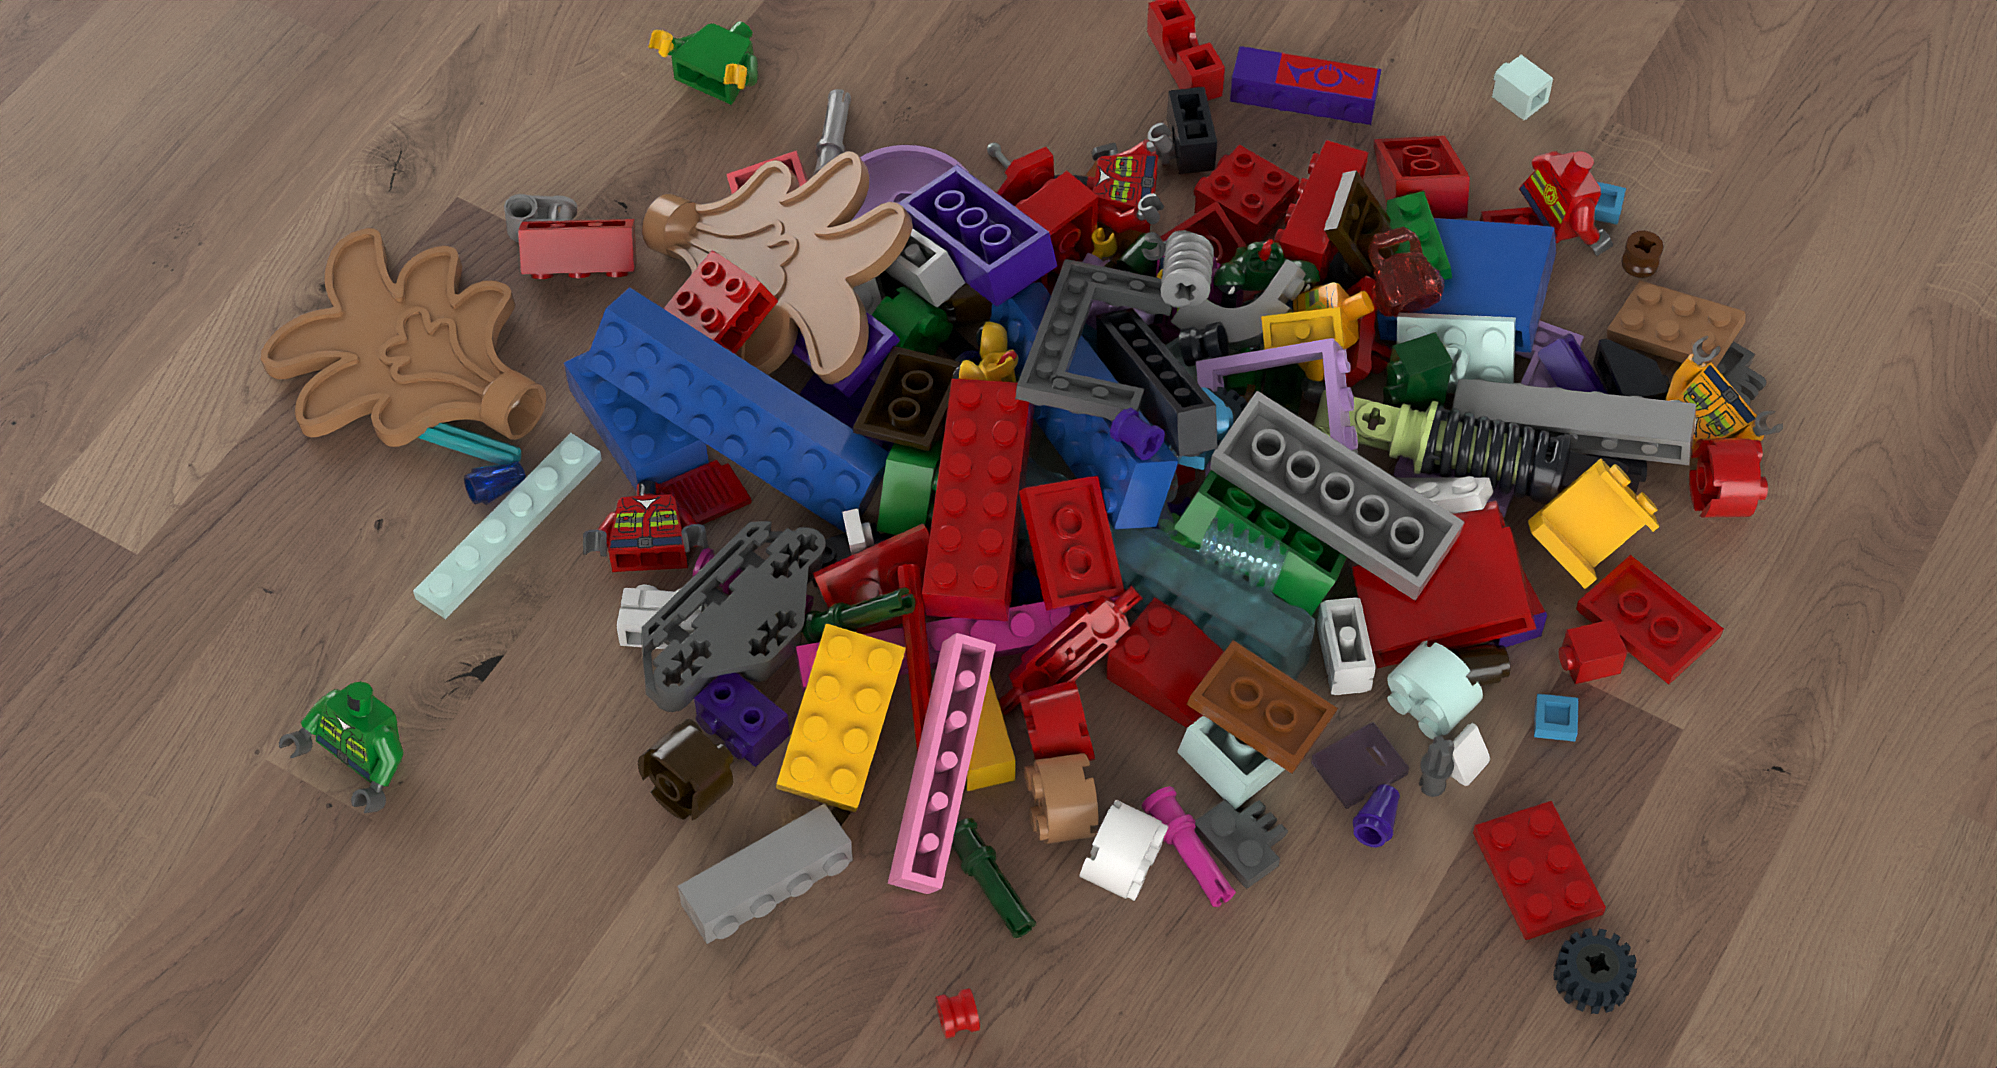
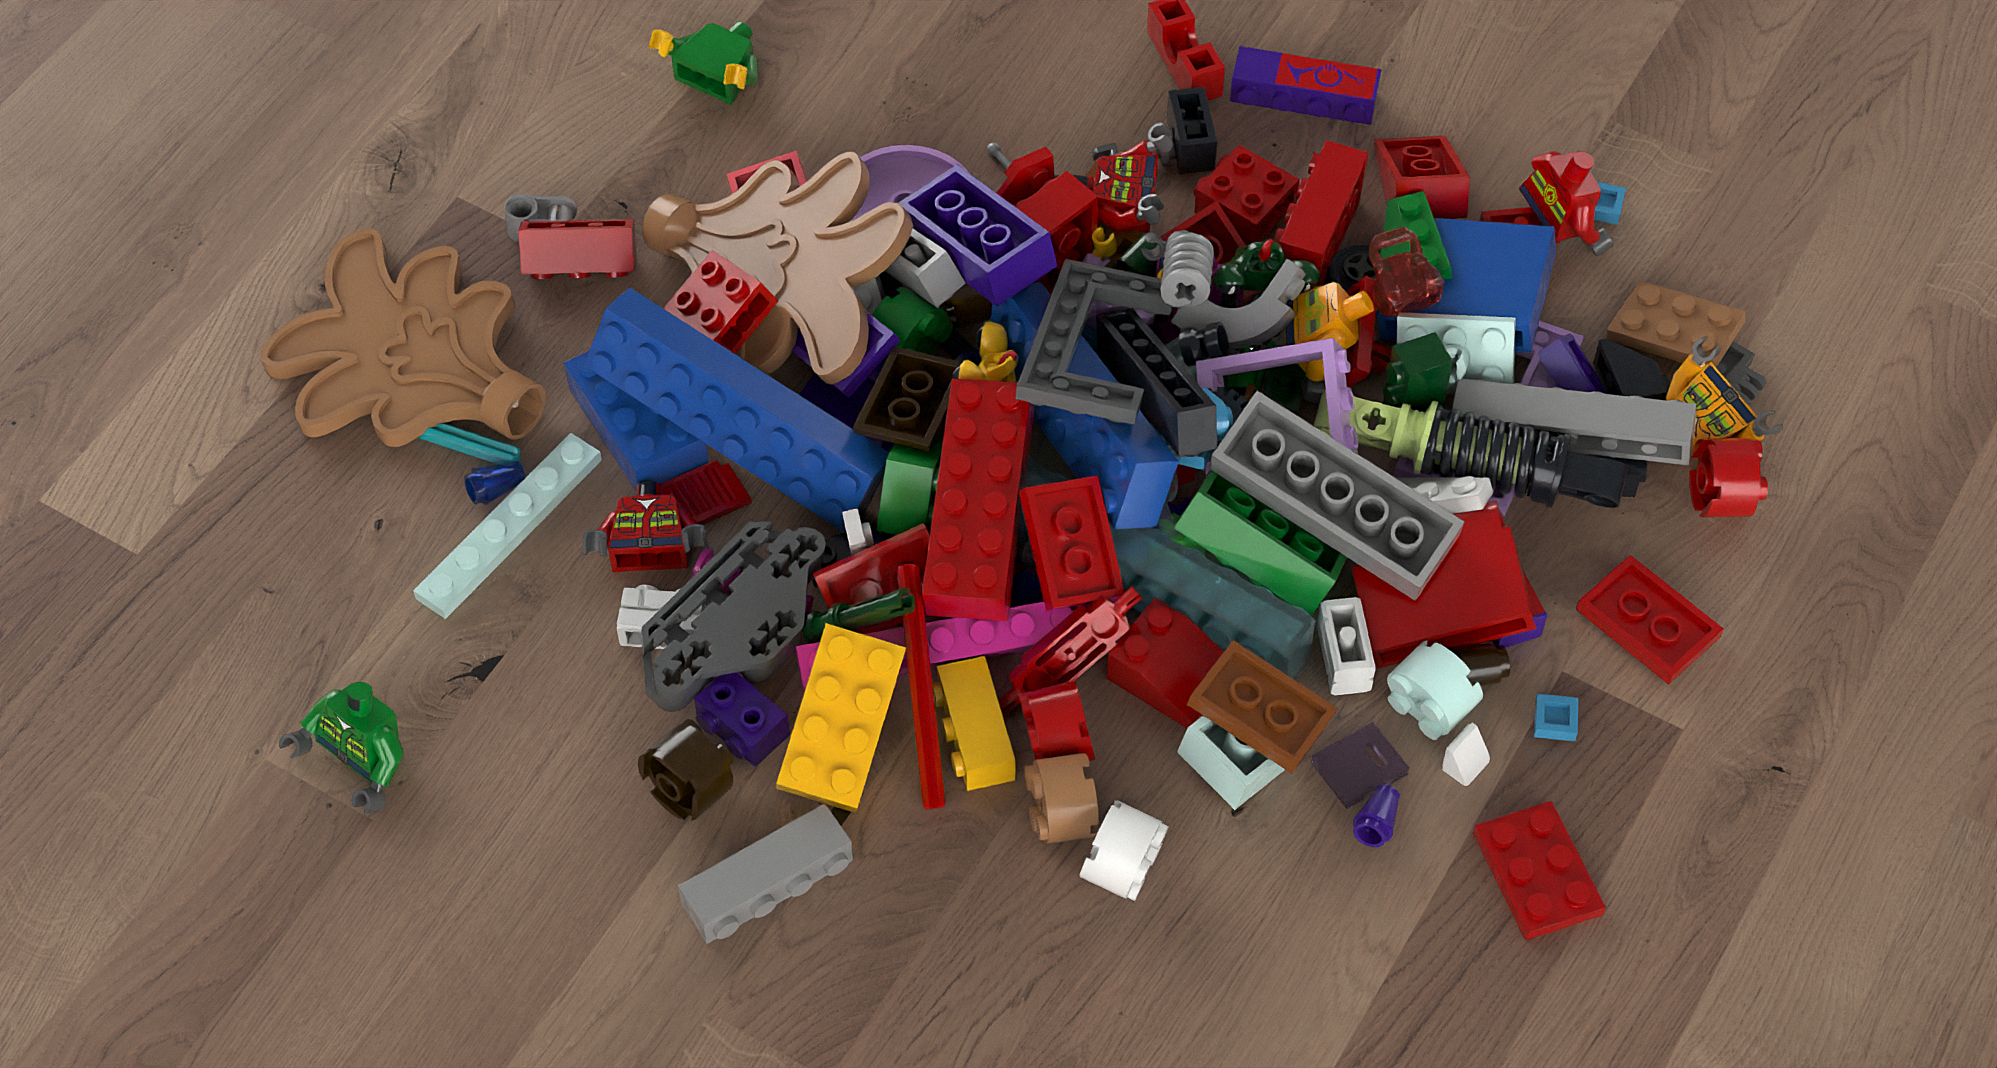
light grey pin [813,89,851,175] -> none
bright pink brick [888,633,996,894] -> none
red wheel [935,988,980,1039] -> none
dark green pin [951,818,1036,938] -> none
dark purple bush [1109,408,1165,460] -> none
dark pink pin [1142,786,1236,907] -> none
dark grey hinge [1194,799,1288,889] -> none
clear light blue piece [1198,516,1290,593] -> none
yellow plate [1261,307,1344,350] -> none
dark brown plate [1324,171,1400,279] -> none
dark grey axle [1419,736,1454,797] -> none
light aqua brick [1492,55,1553,120] -> none
yellow panel [1528,459,1659,589] -> none
black wheel [1553,928,1637,1014] -> none
red brick [1558,619,1628,684] -> none
reddish brown wheel [1621,231,1664,278] -> none

